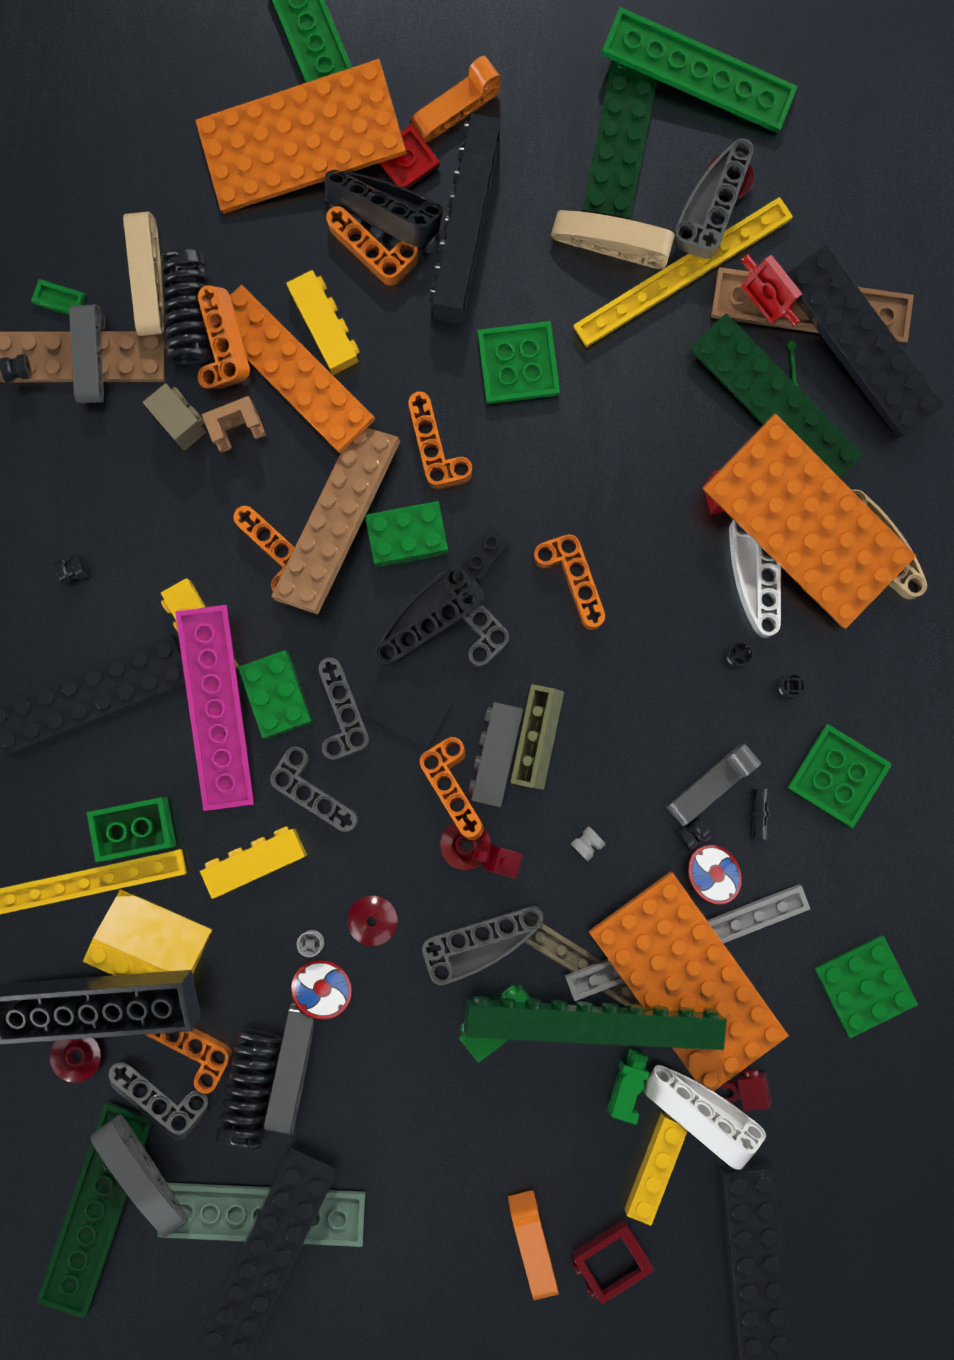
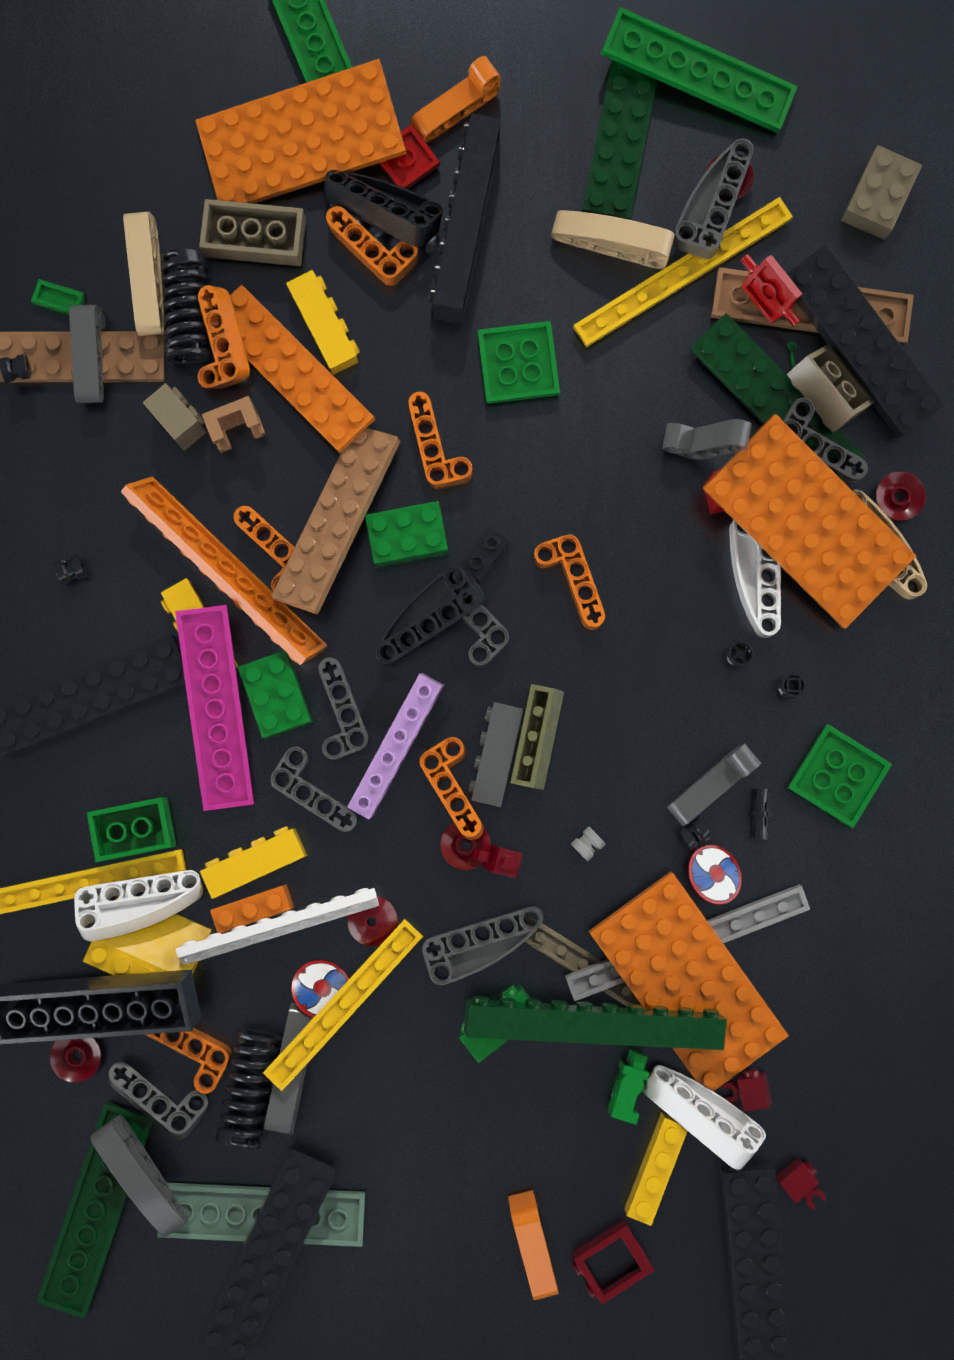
light grey wheel [297,930,324,957] -> none
green plate [814,935,918,1038] -> none
none -> white beam [74,870,203,941]
none -> orange plate [121,476,328,665]
none -> white plate [176,888,379,966]
none -> dark tan brick [199,199,306,266]
none -> orange brick [210,884,294,933]
none -> yellow plate [263,919,423,1091]
none -> lavender brick [347,673,444,819]
none -> dark grey beam [662,419,752,460]
none -> dark red brick [776,1158,826,1209]
none -> dark grey beam [782,398,868,483]
none -> dark tan brick [787,344,875,433]
none -> dark tan brick [841,145,922,240]
none -> dark red dish [876,471,926,521]

